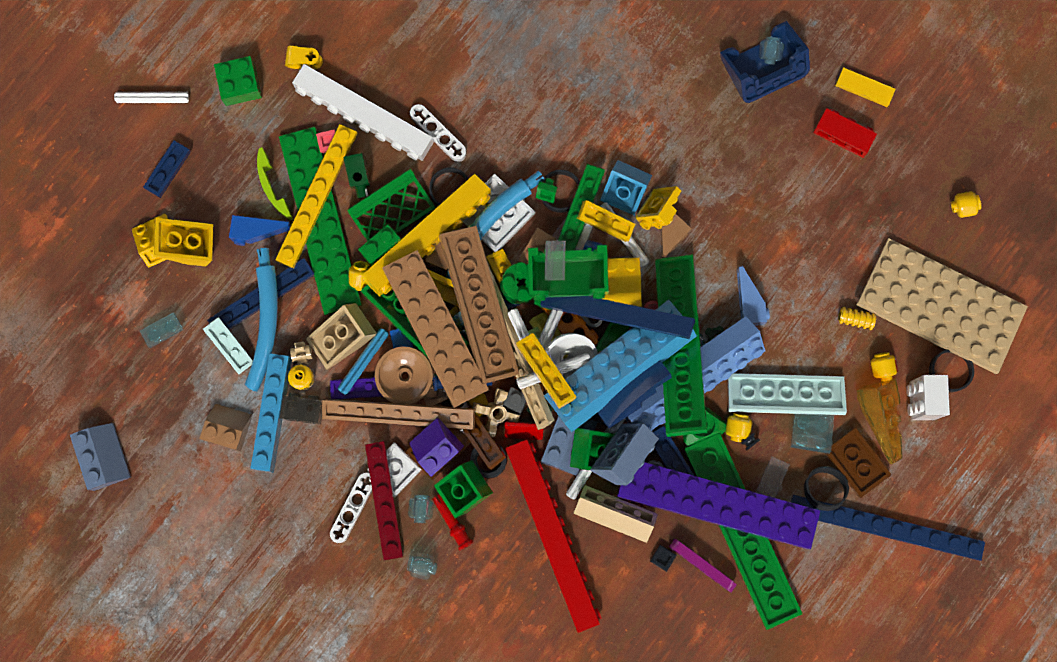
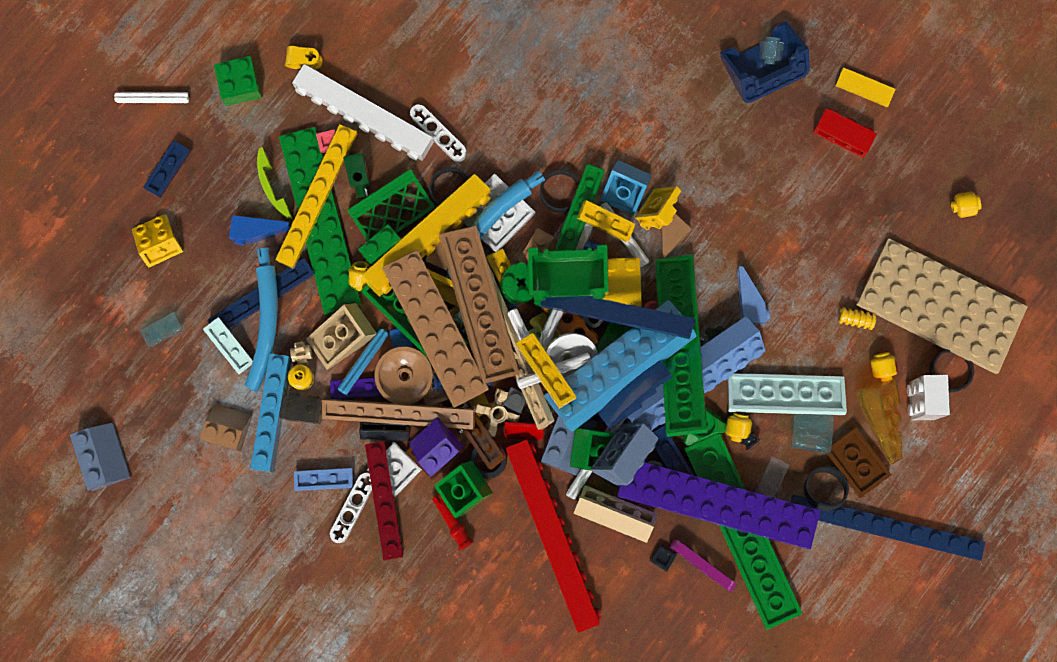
yellow slope [154,218,213,266] -> none
clear light blue head [407,552,437,580] -> none
clear light blue head [408,495,434,523] -> none
green tile [536,178,558,203] -> none
clear tile [545,241,565,280] -> none
none -> medium blue plate [294,468,354,491]
none -> black piece [359,422,410,441]

